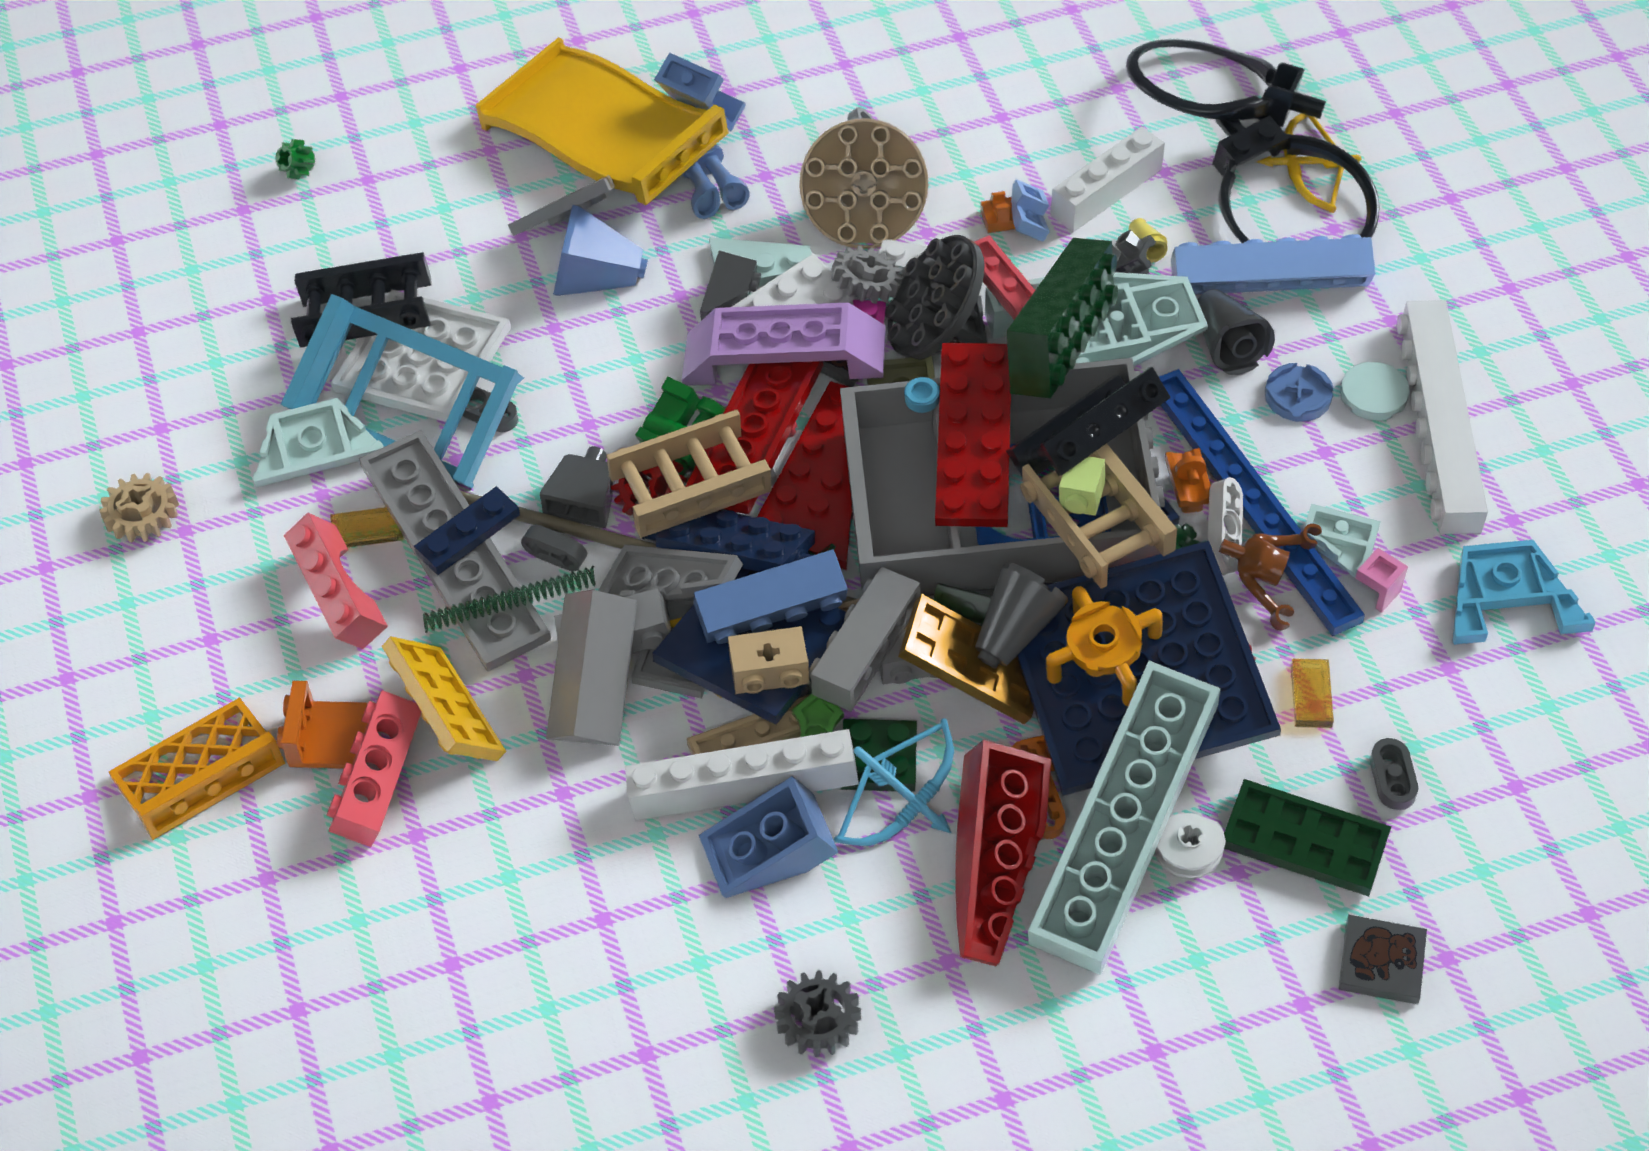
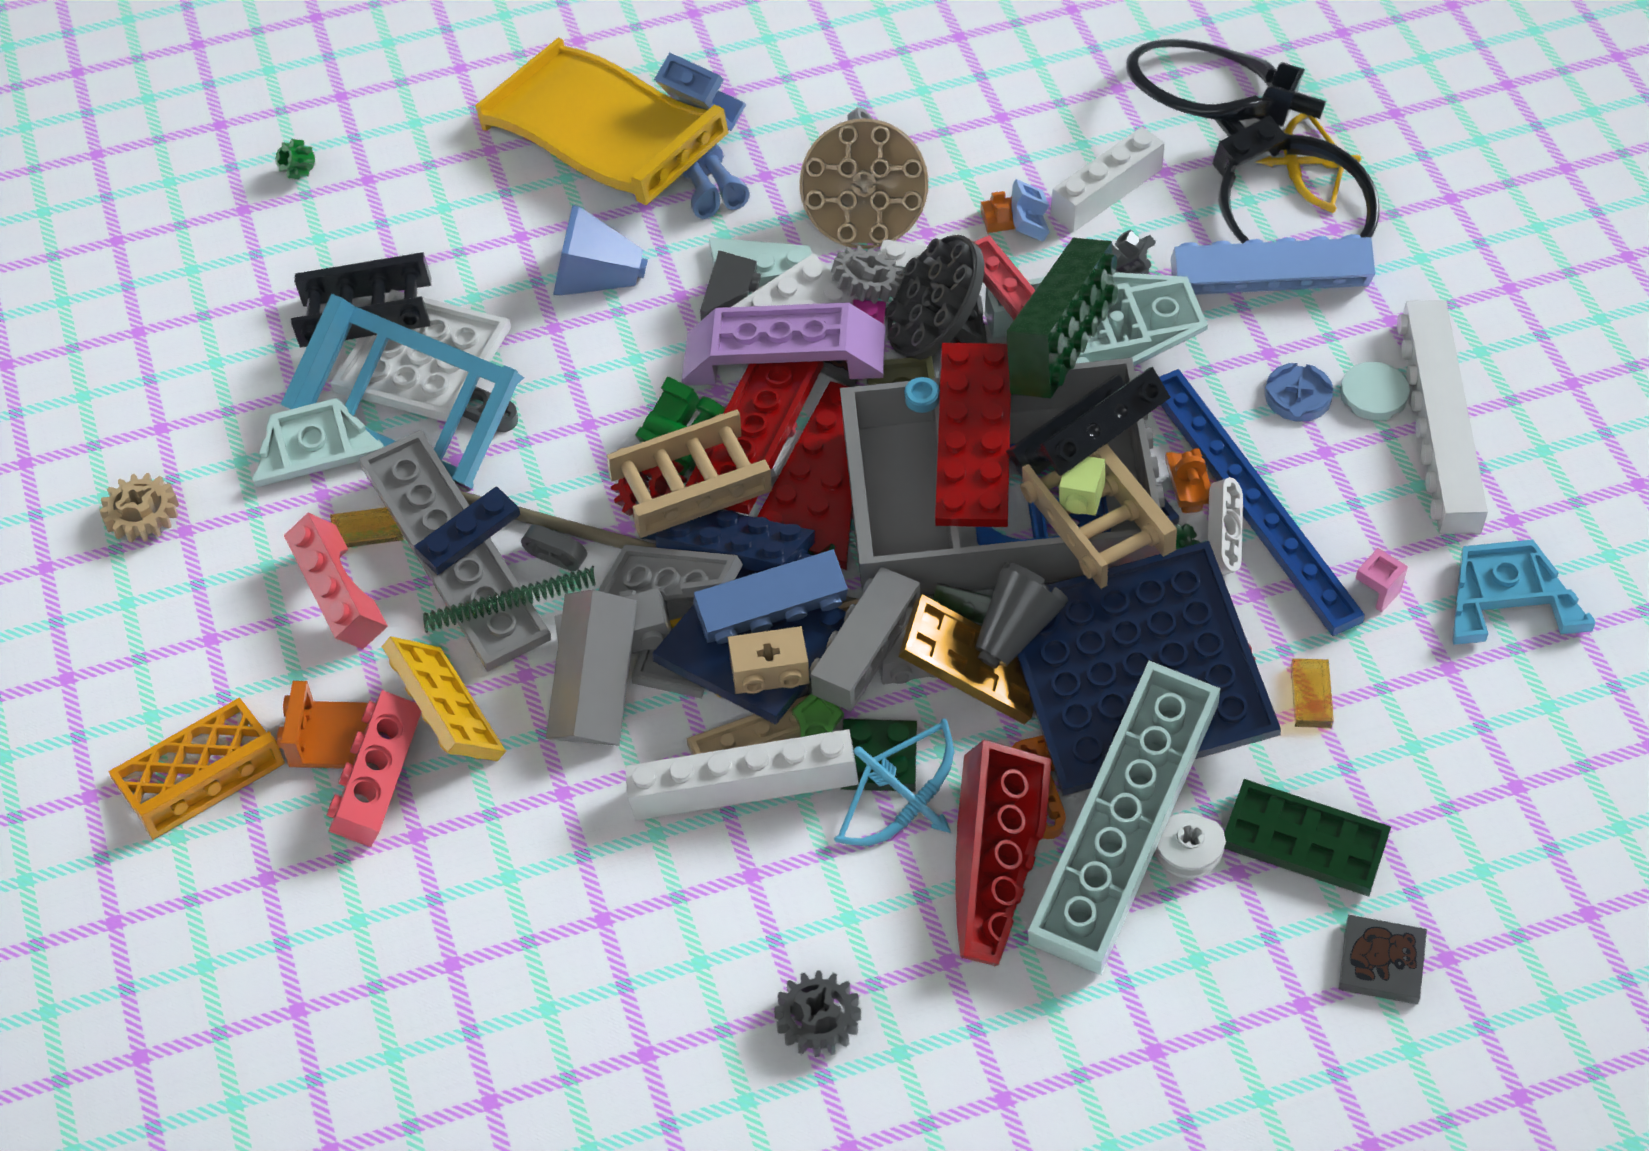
light grey wing [508,175,615,236] -> none
dark grey torso [540,446,615,529] -> none
medium blue slope [699,776,839,898] -> none
light orange plate [1046,586,1162,706] -> none
light yellow cone [1128,218,1168,263] -> none
dark grey cone [1197,289,1275,375] -> none
dark orange piece [1219,523,1322,631] -> none
light aqua wing [1304,504,1381,577] -> none
dark grey plate [1370,738,1418,810] -> none

